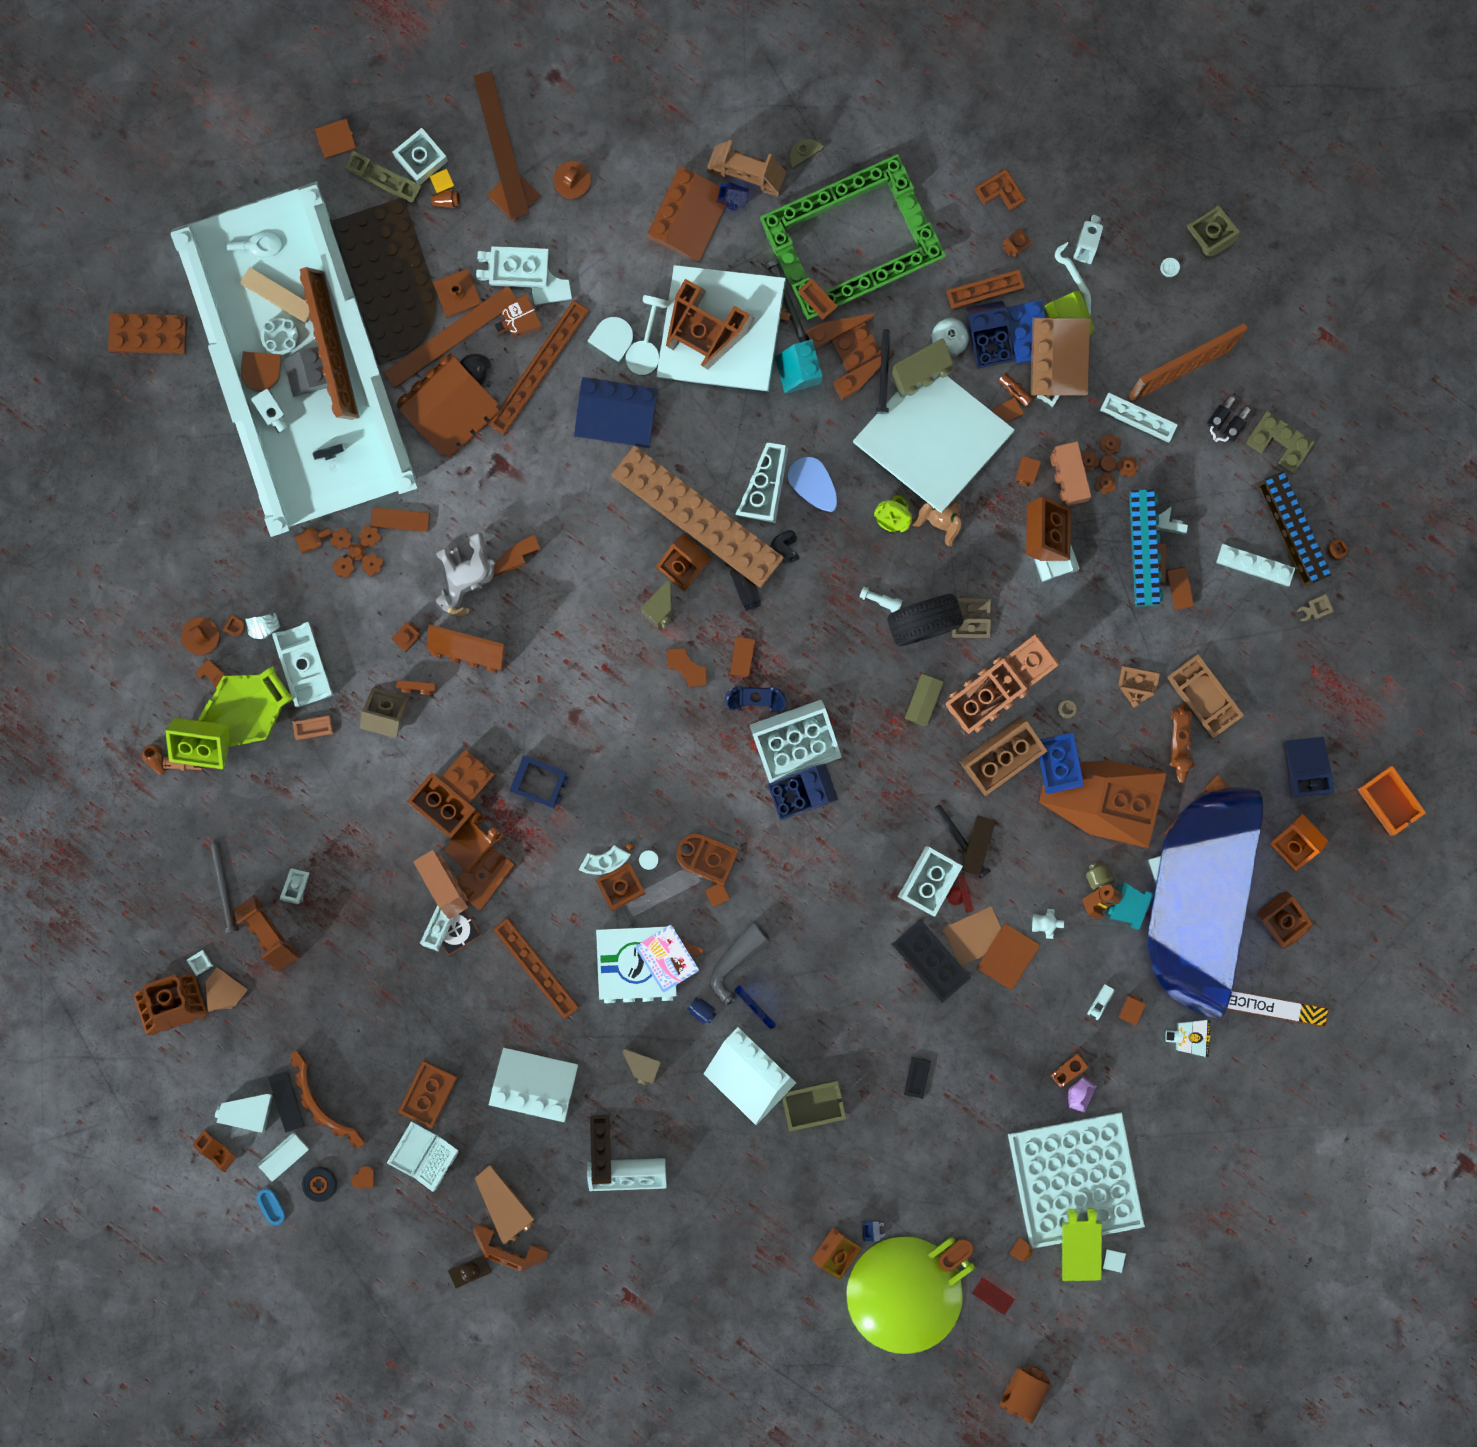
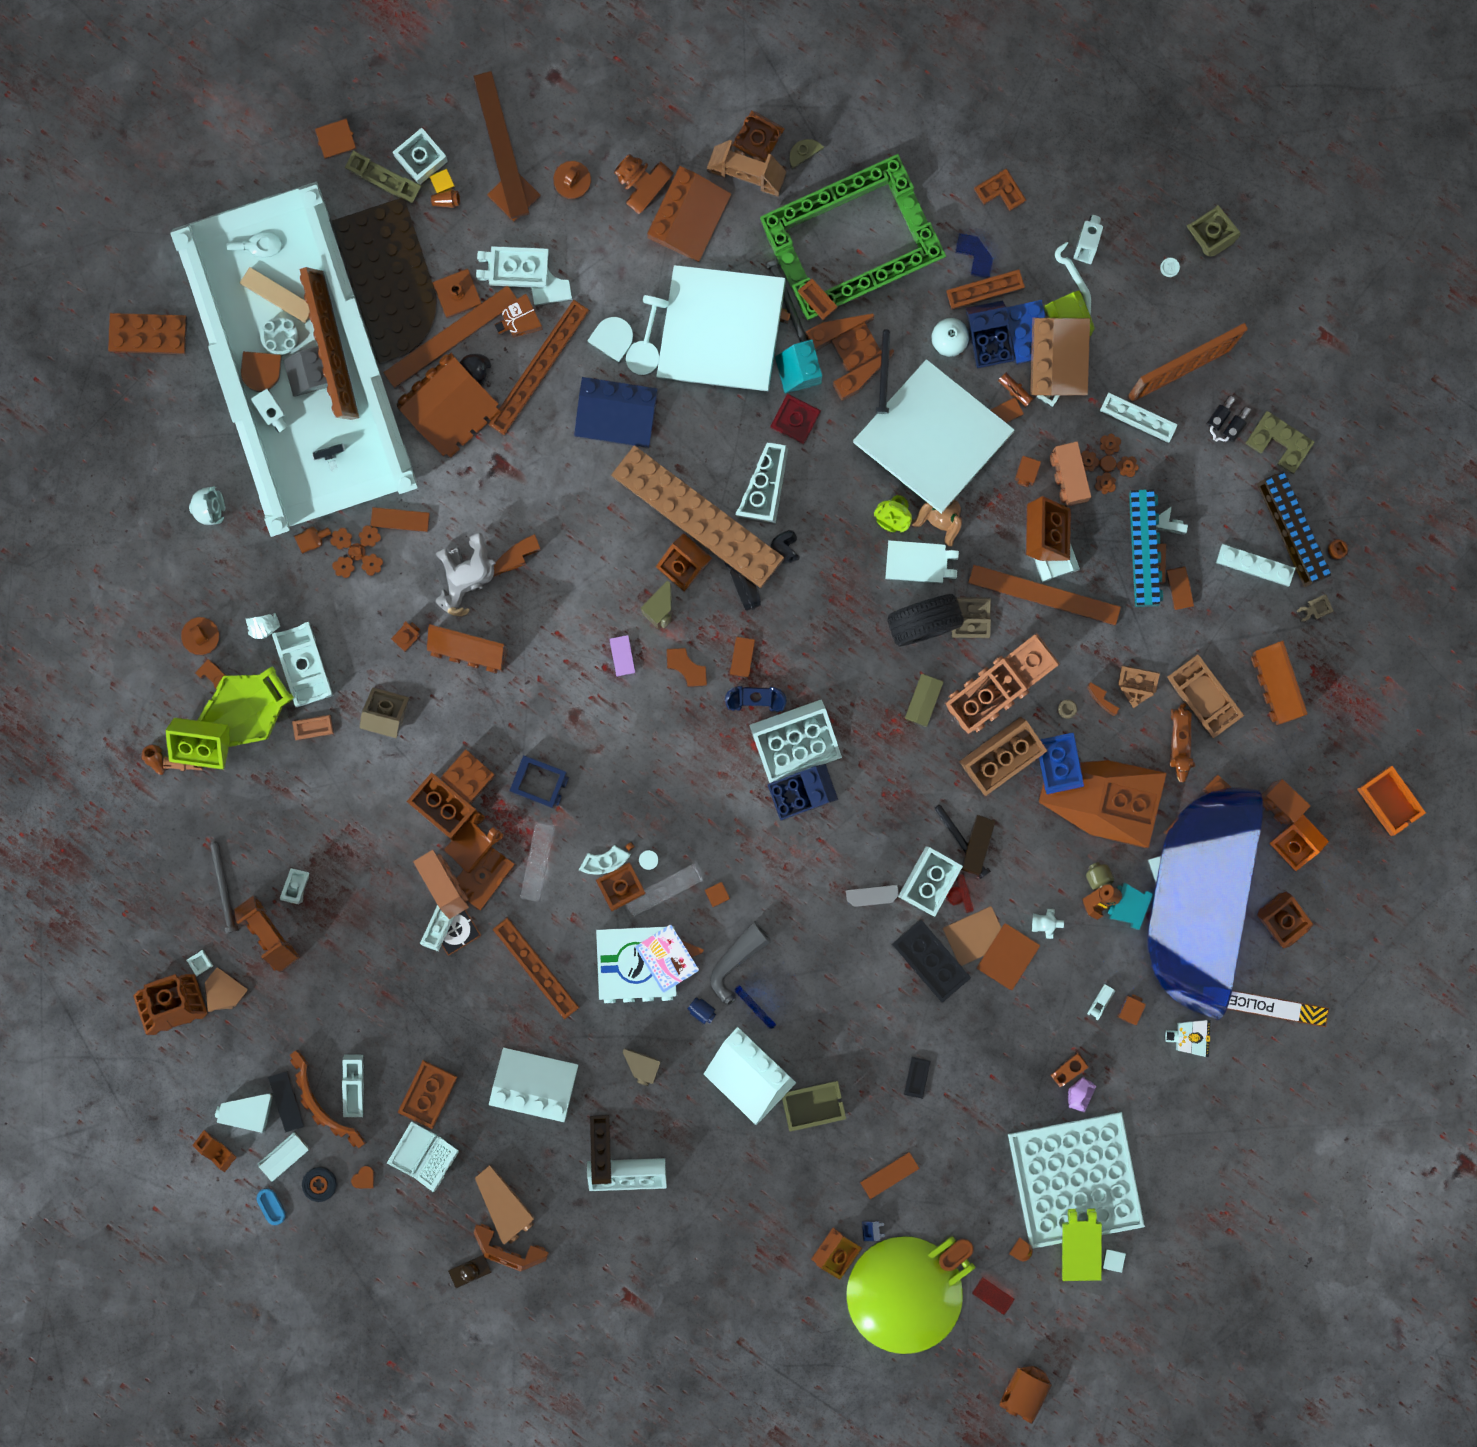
dark orange tile [222,614,245,636] -> none
dark orange plate [396,680,437,695] -> none
dark orange wedge [666,279,755,370] -> none
dark orange tile [676,834,739,886] -> none
clear blue brick [717,182,749,211] -> none
light blue shield [788,457,837,512] -> none
light aqua piece [860,587,903,613] -> none
olive slope [891,338,953,397] -> none
dark orange bracket [1002,228,1033,258] -> none
dark blue slope [1285,737,1334,798] -> none
none -> light aqua cylinder [189,486,225,525]
none -> light aqua slope [342,1054,364,1117]
none -> clear tile [520,823,554,902]
none -> lavender tile [609,635,635,677]
none -> dark orange beam [614,154,674,214]
none -> dark orange slope [732,111,785,163]
none -> dark red tile [770,393,821,445]
none -> light grey piece [846,885,899,907]
none -> dark orange tile [860,1152,920,1199]
none -> light aqua tile [885,540,959,584]
none -> clear blue tile [955,233,993,278]
none -> dark orange tile [968,565,1121,626]
none -> dark orange slope [1087,682,1120,716]
none -> dark orange slope [1251,641,1308,725]
none -> dark orange brick [1258,779,1311,825]

